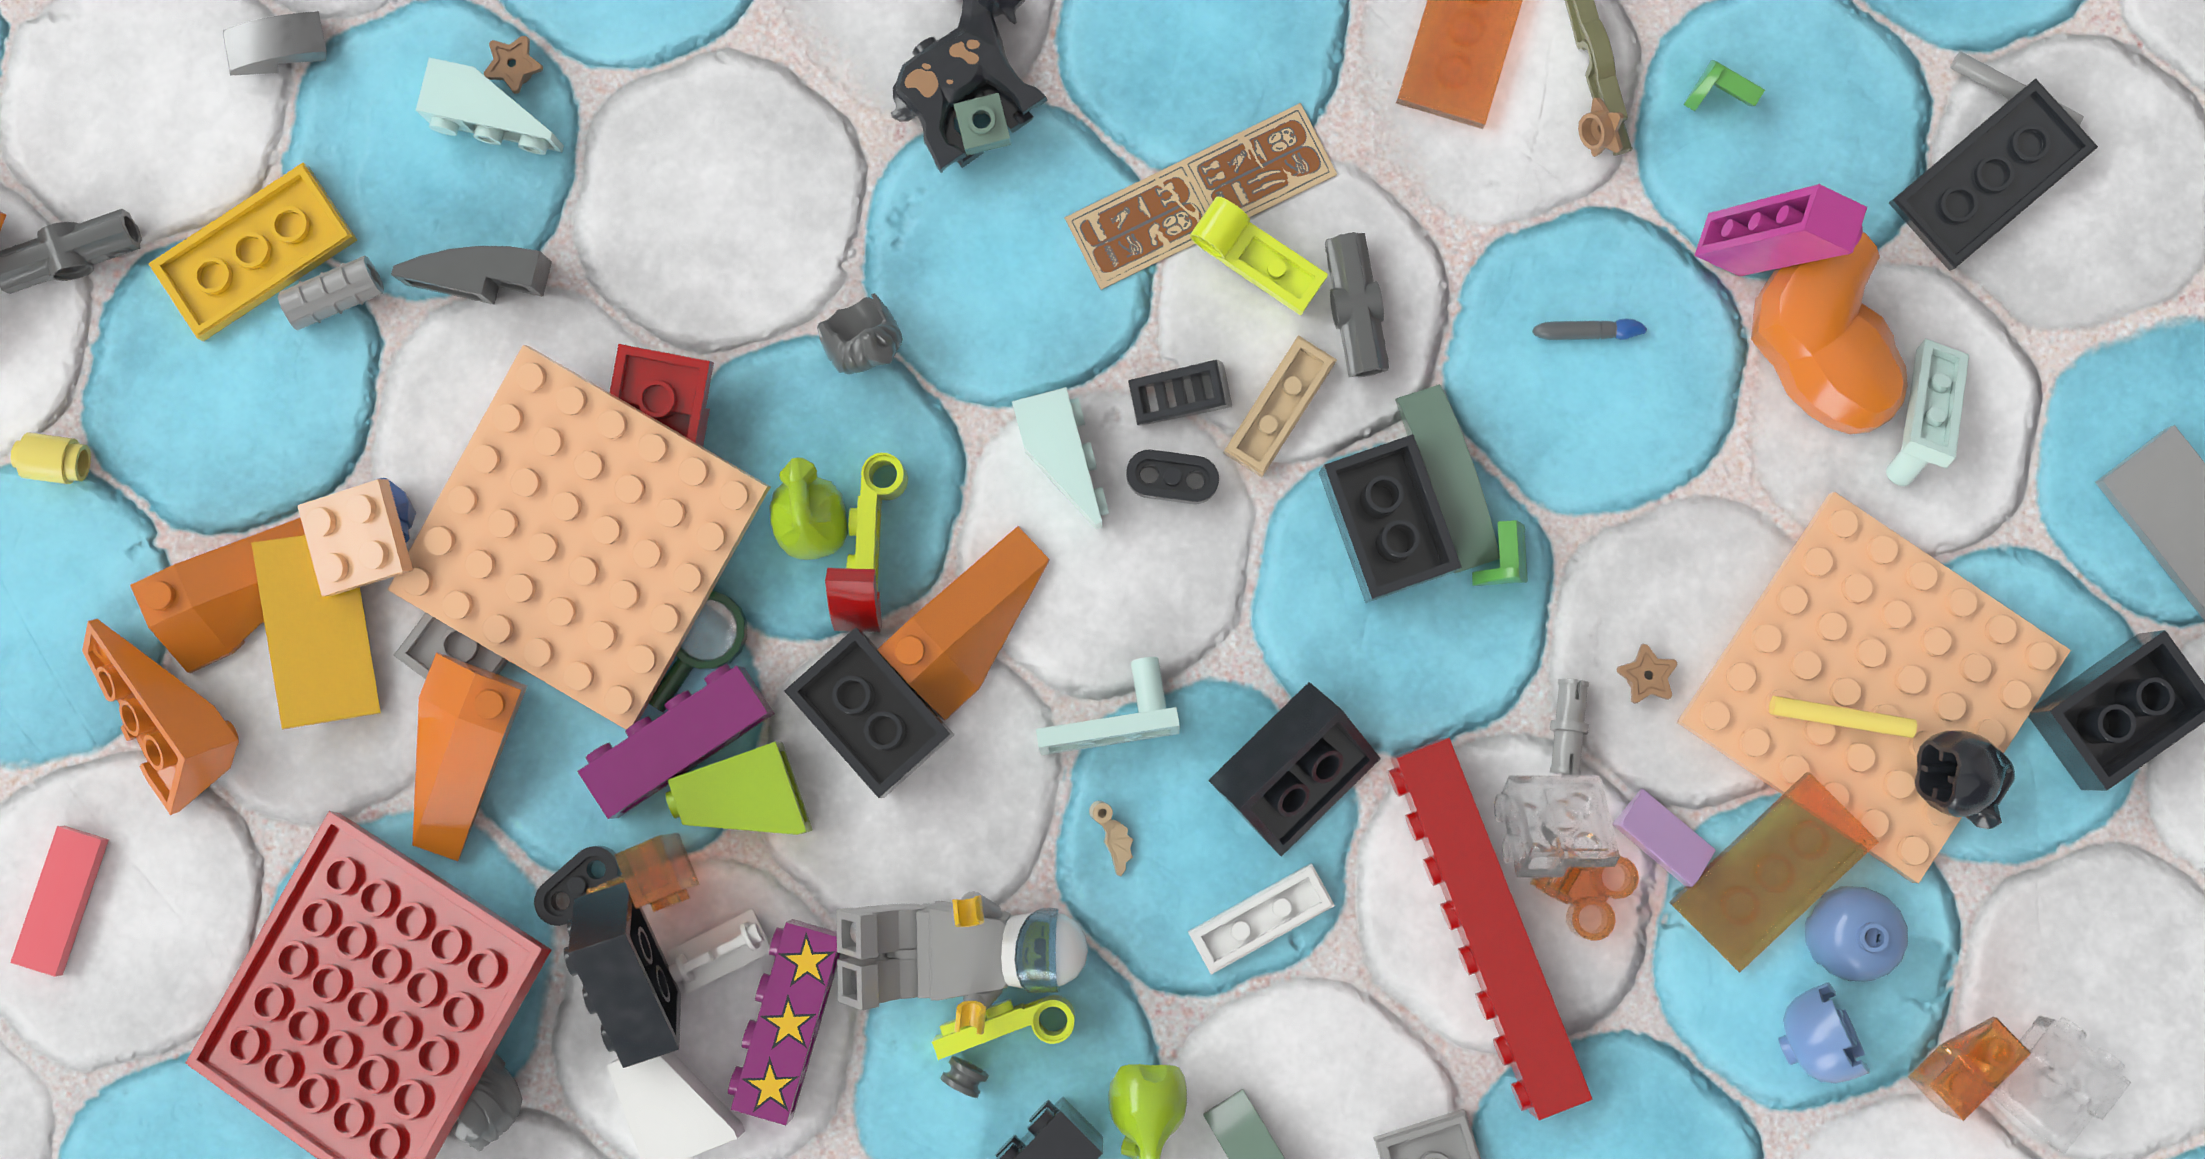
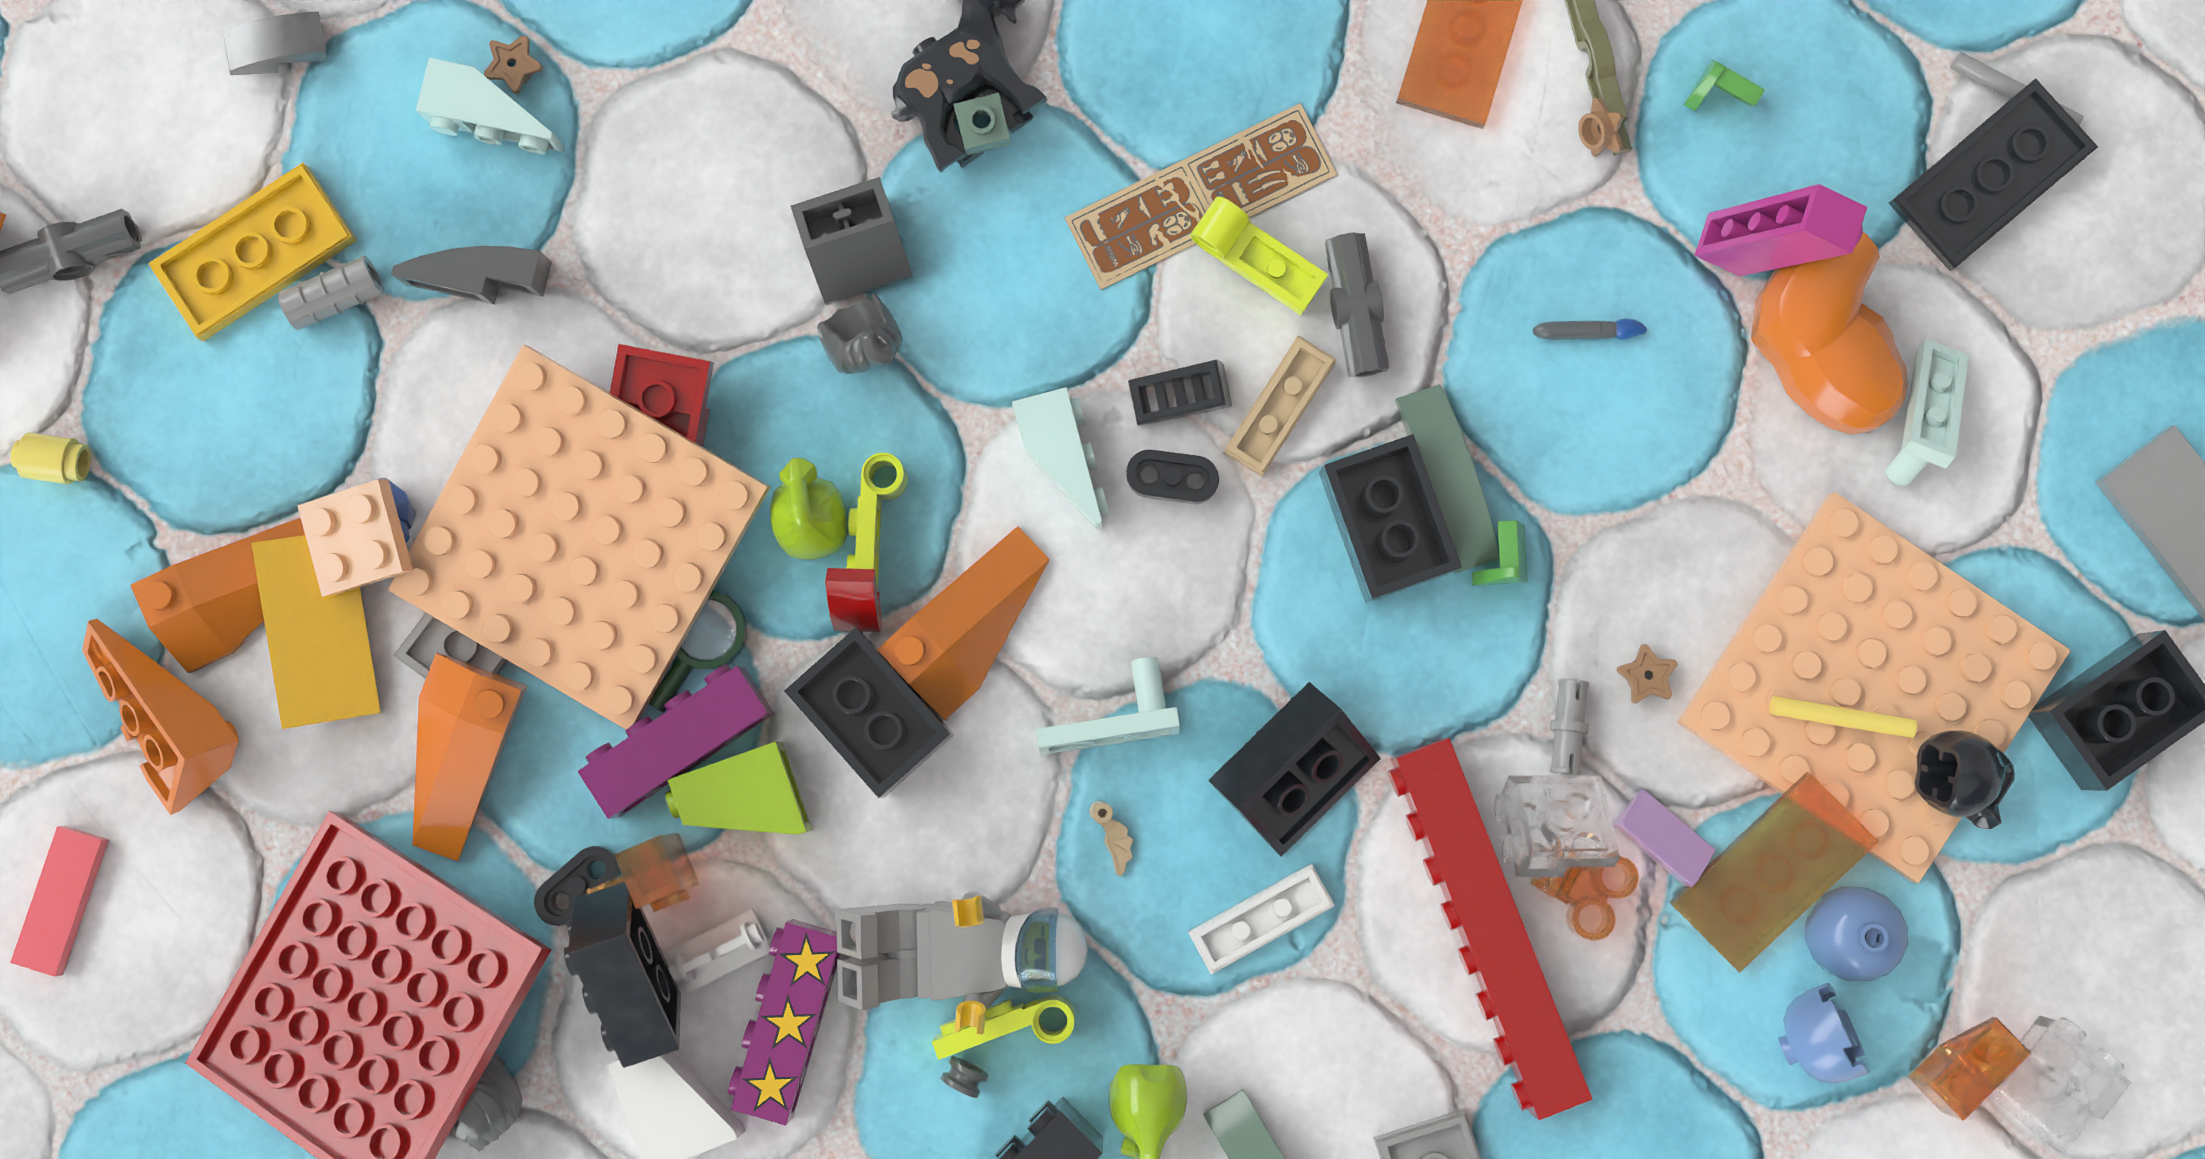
none -> dark grey slope [790,177,913,305]

